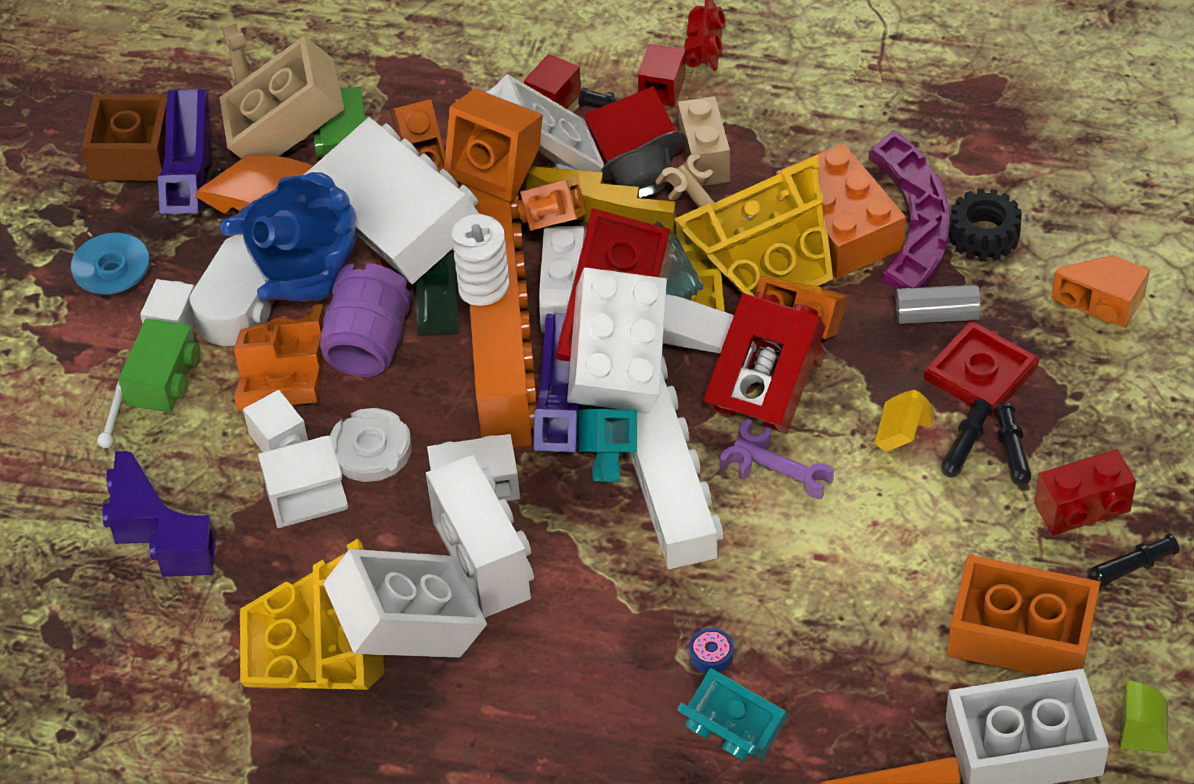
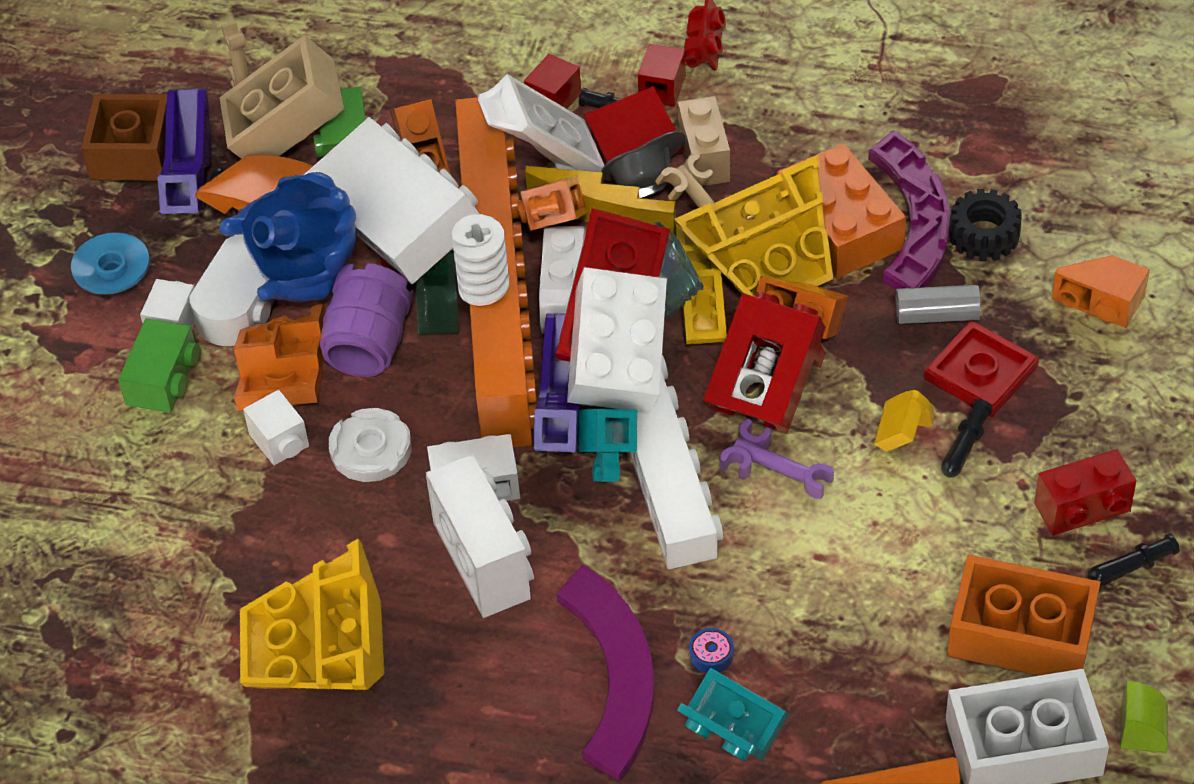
white hinge [97,381,123,448] -> none
dark purple arch [102,451,216,577] -> none
white piece [258,436,348,528] -> none
white brick [323,549,487,658] -> none
orange slope [444,88,543,202] -> none
white slope [663,294,734,353] -> none
black piece [994,402,1032,486] -> none
none -> magenta tile [557,565,654,783]

